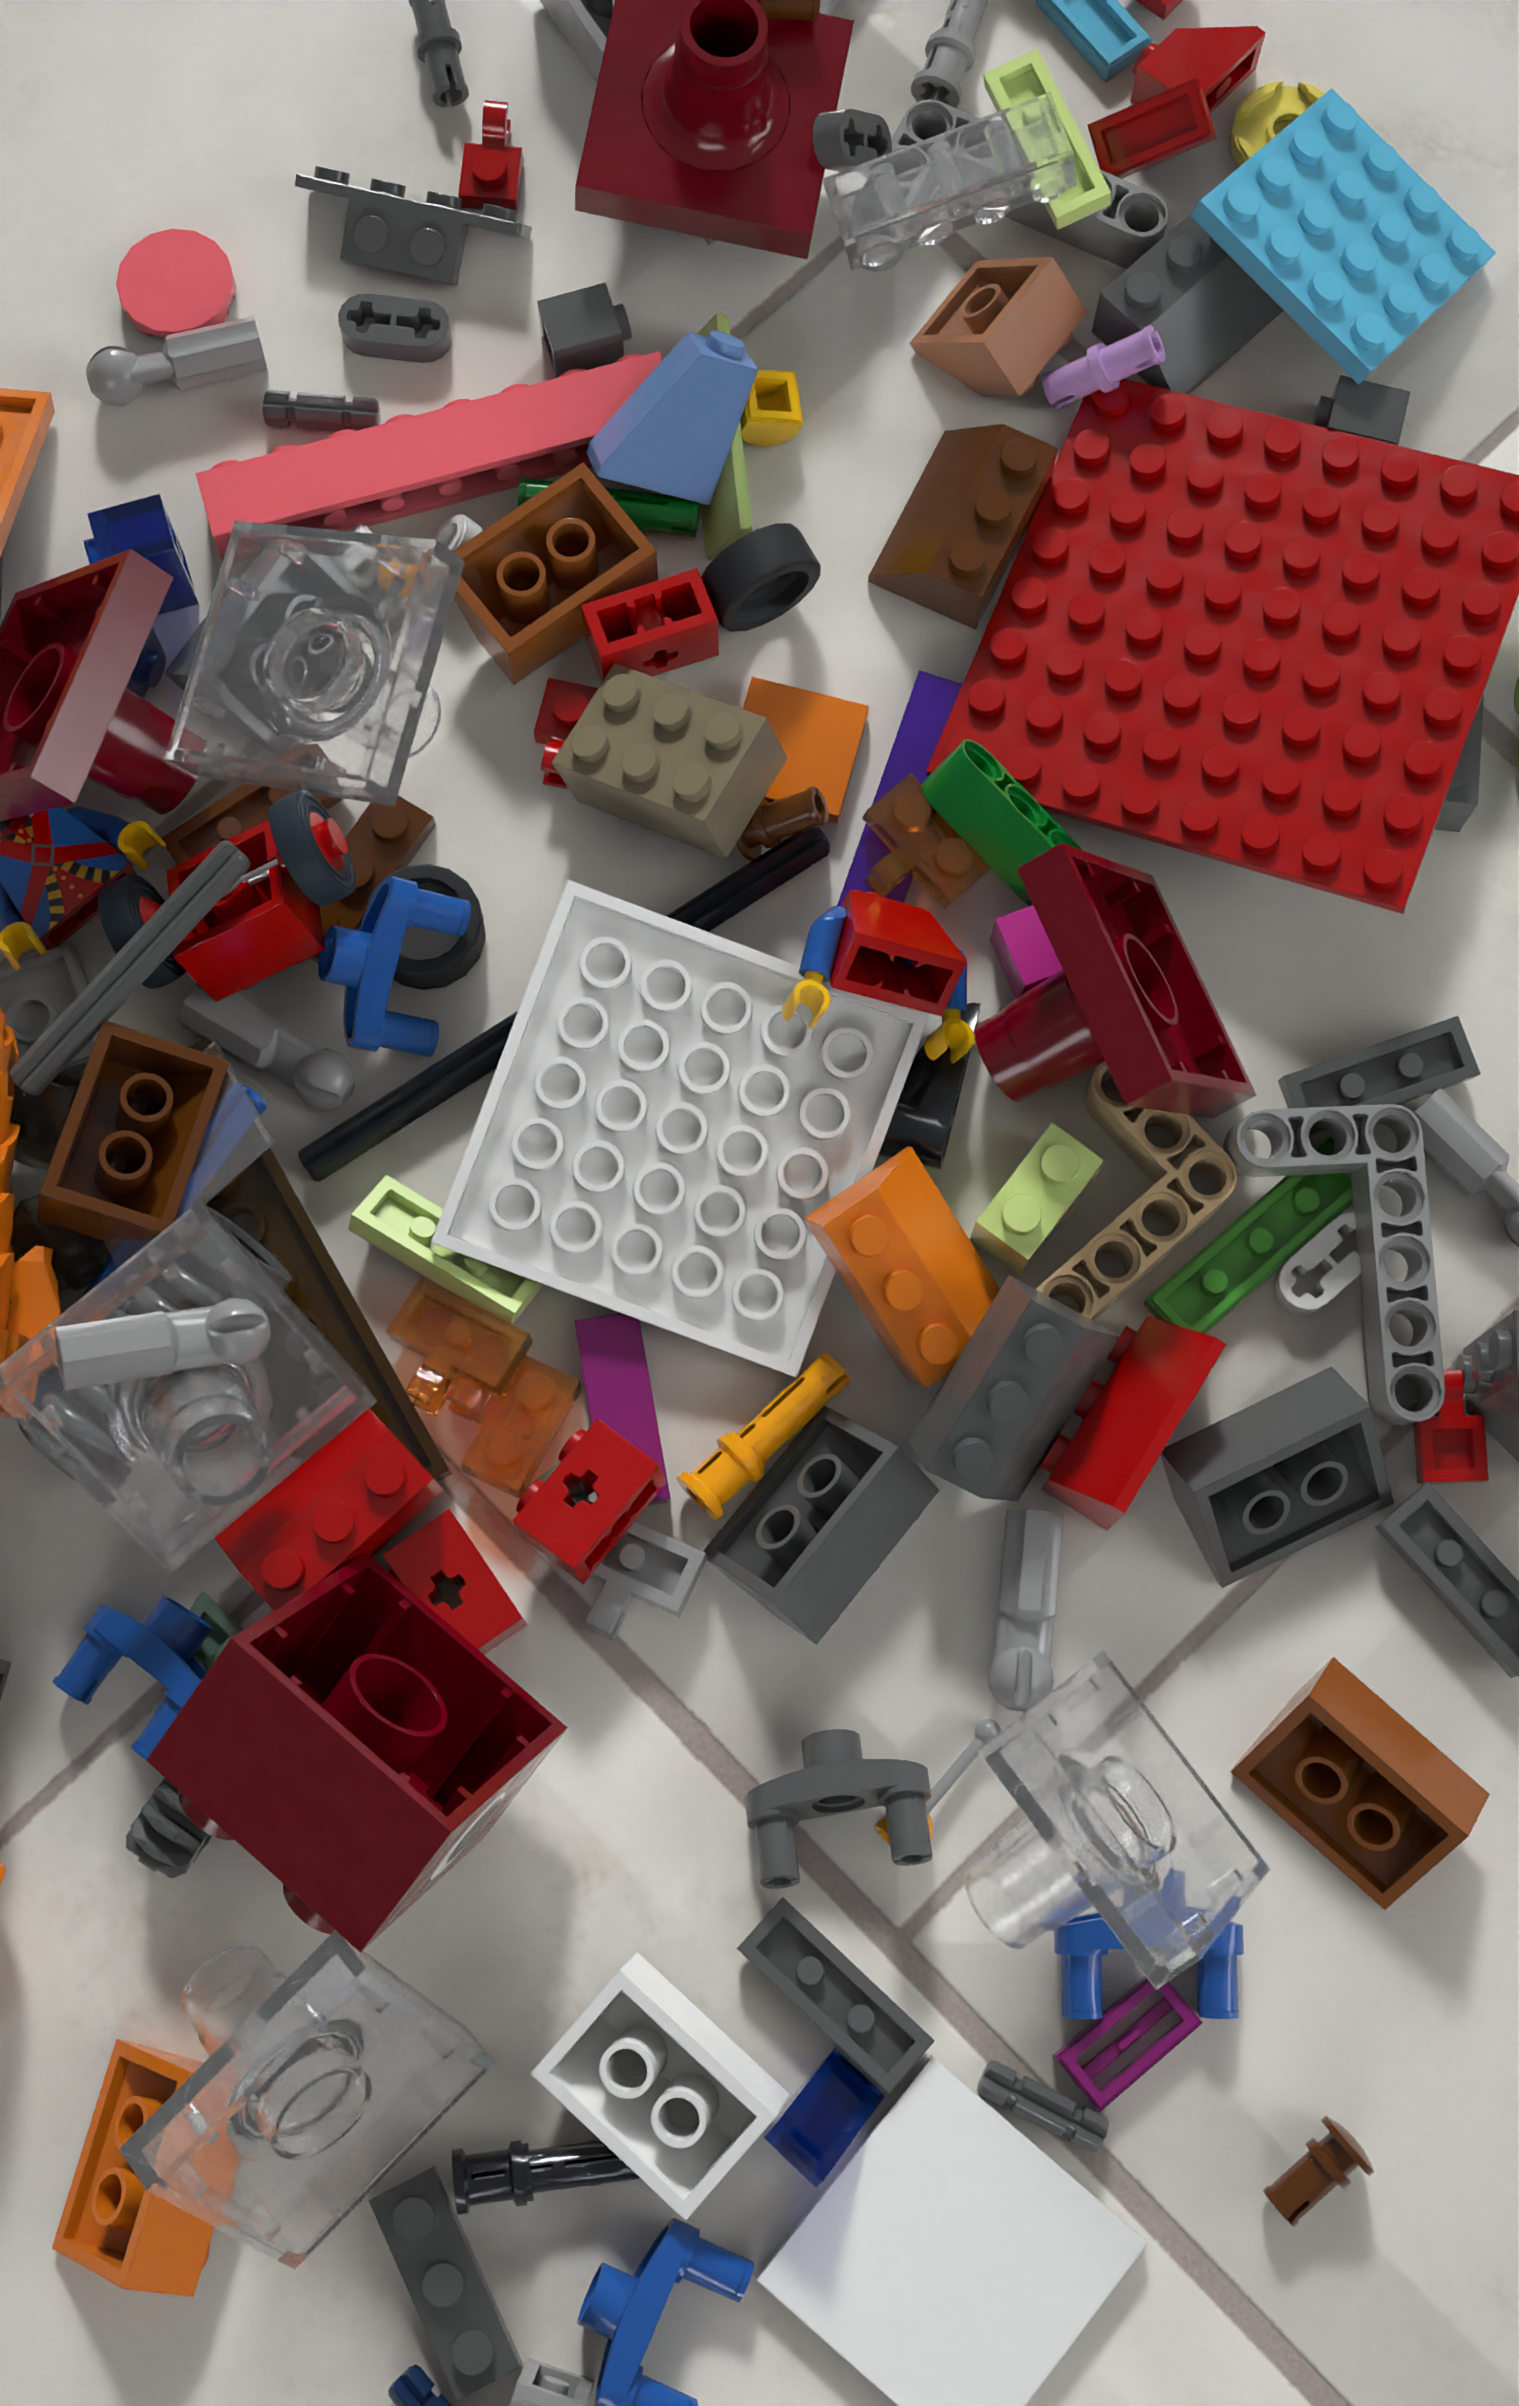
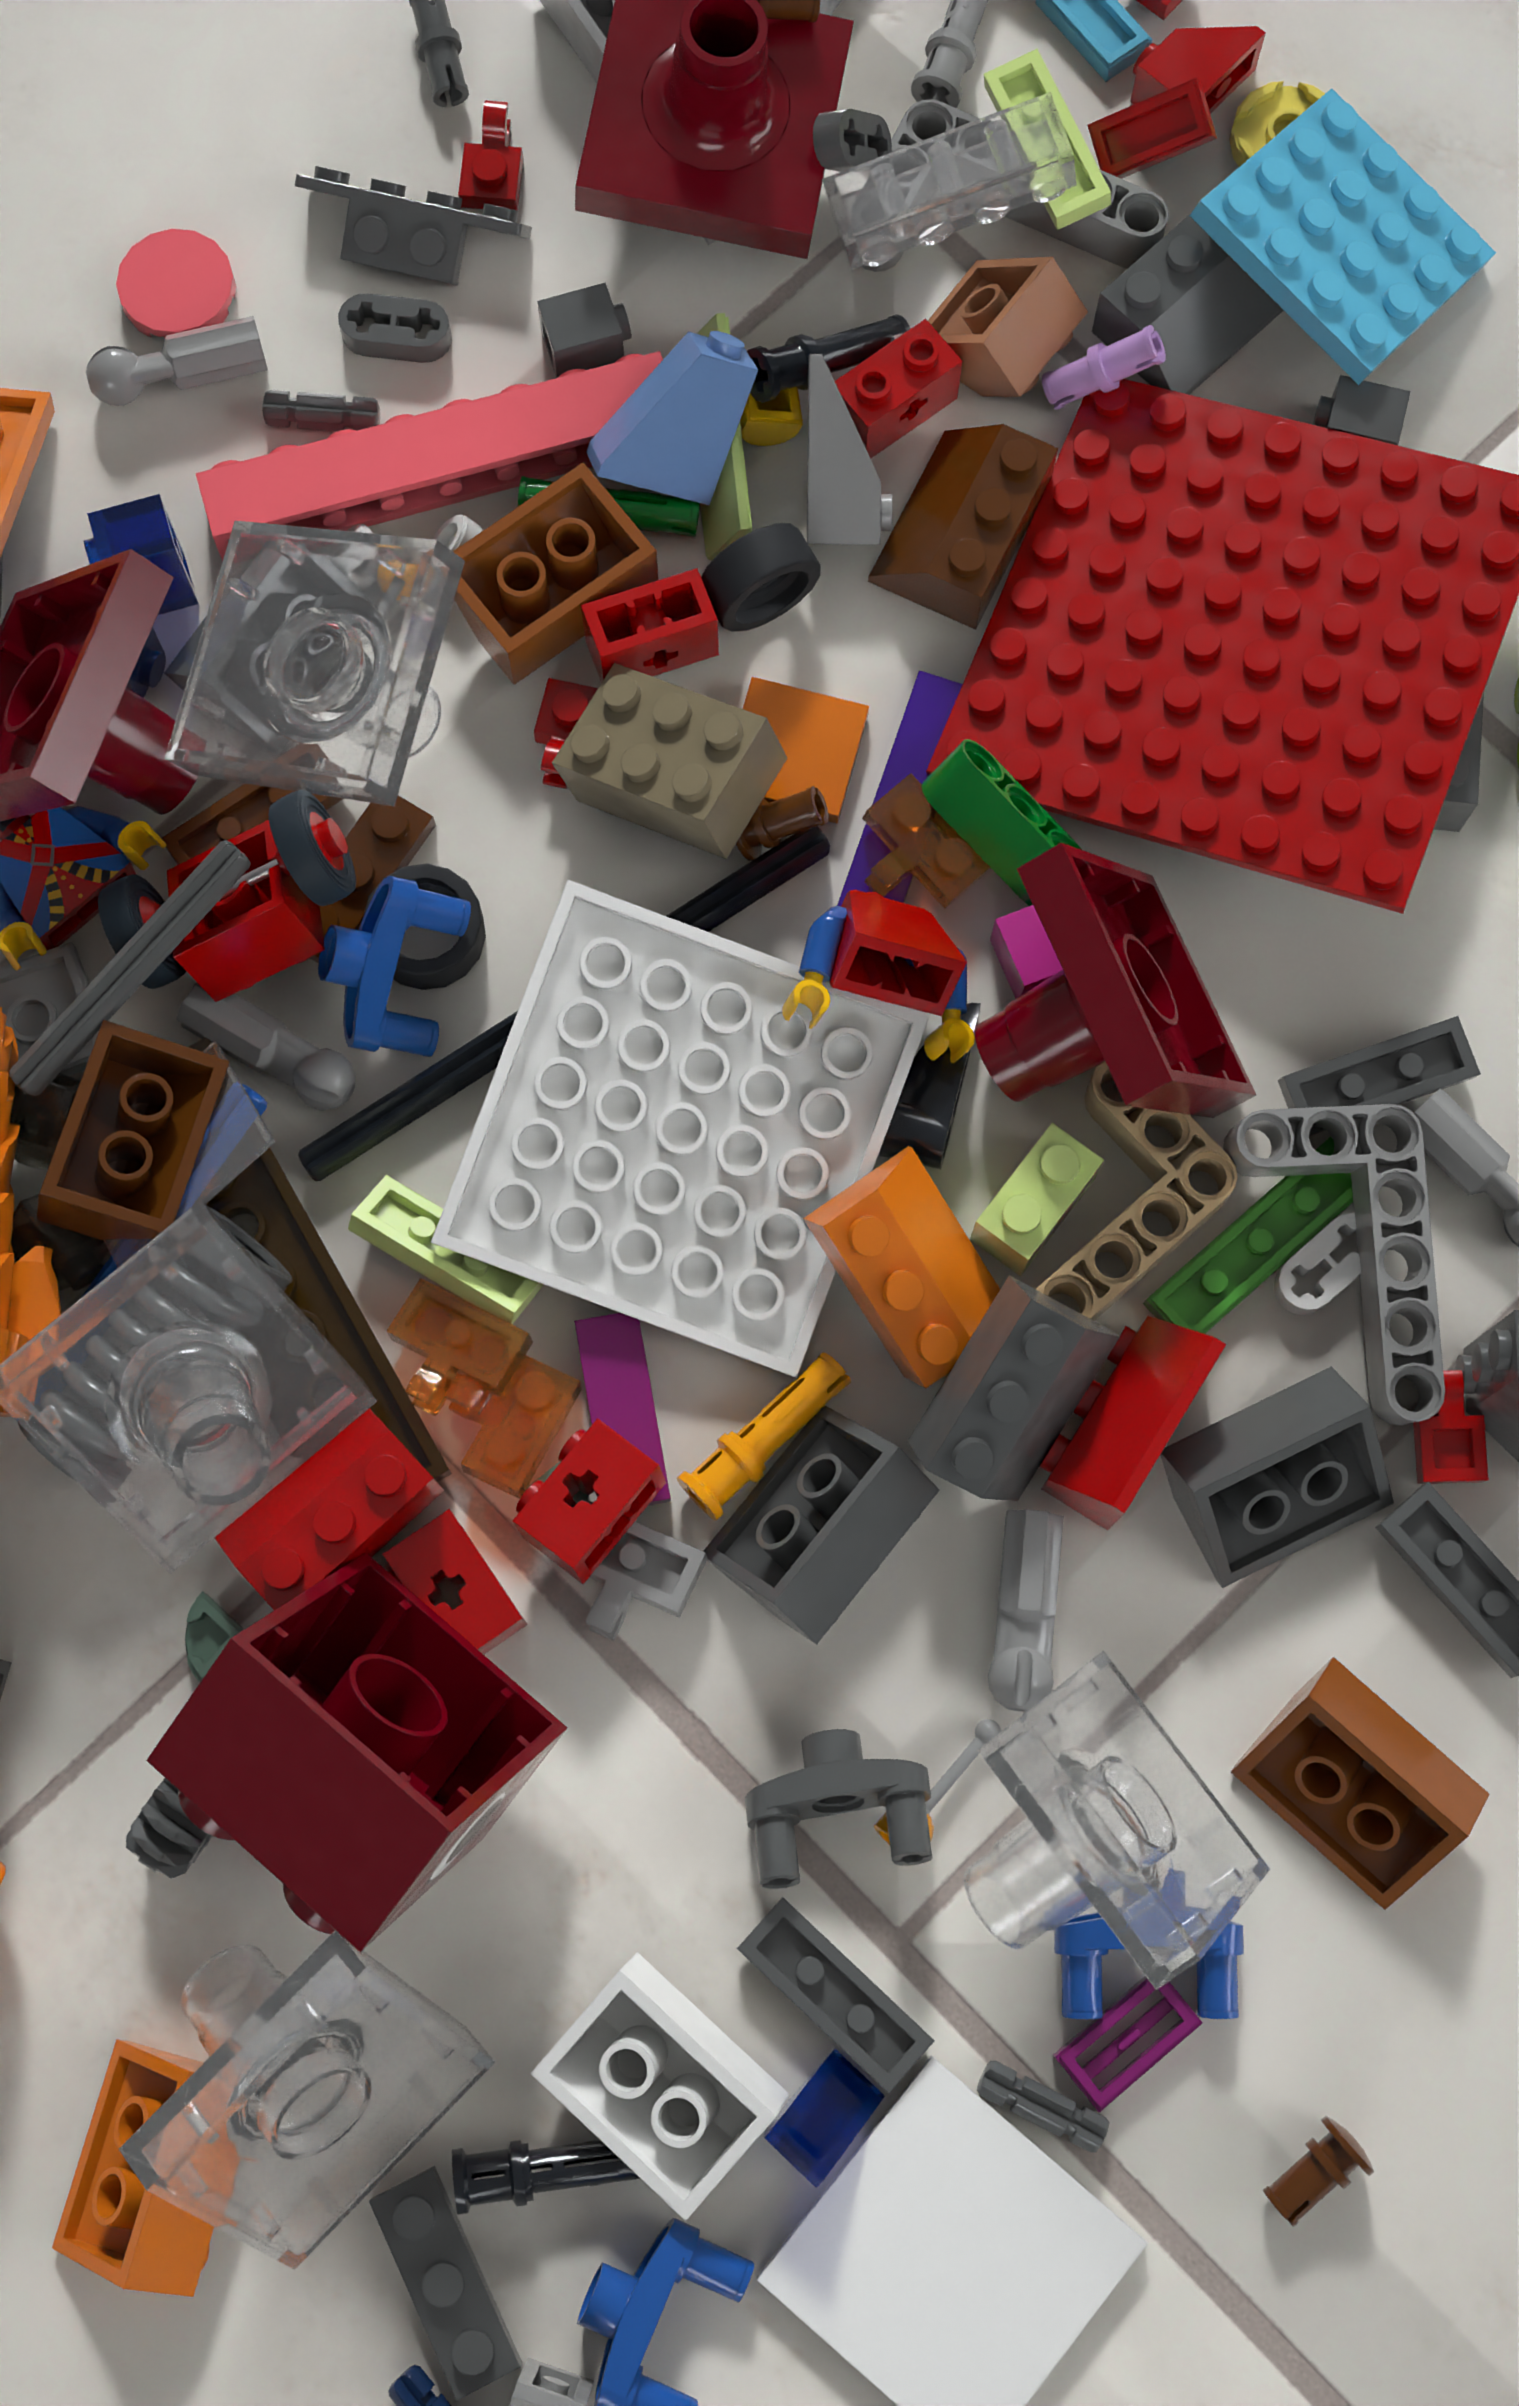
blue connector [52,1595,213,1760] -> none
light grey piece [54,1298,271,1391] -> none
none -> black pin [747,314,910,403]
none -> light grey slope [807,354,893,545]
none -> red brick [835,318,963,459]

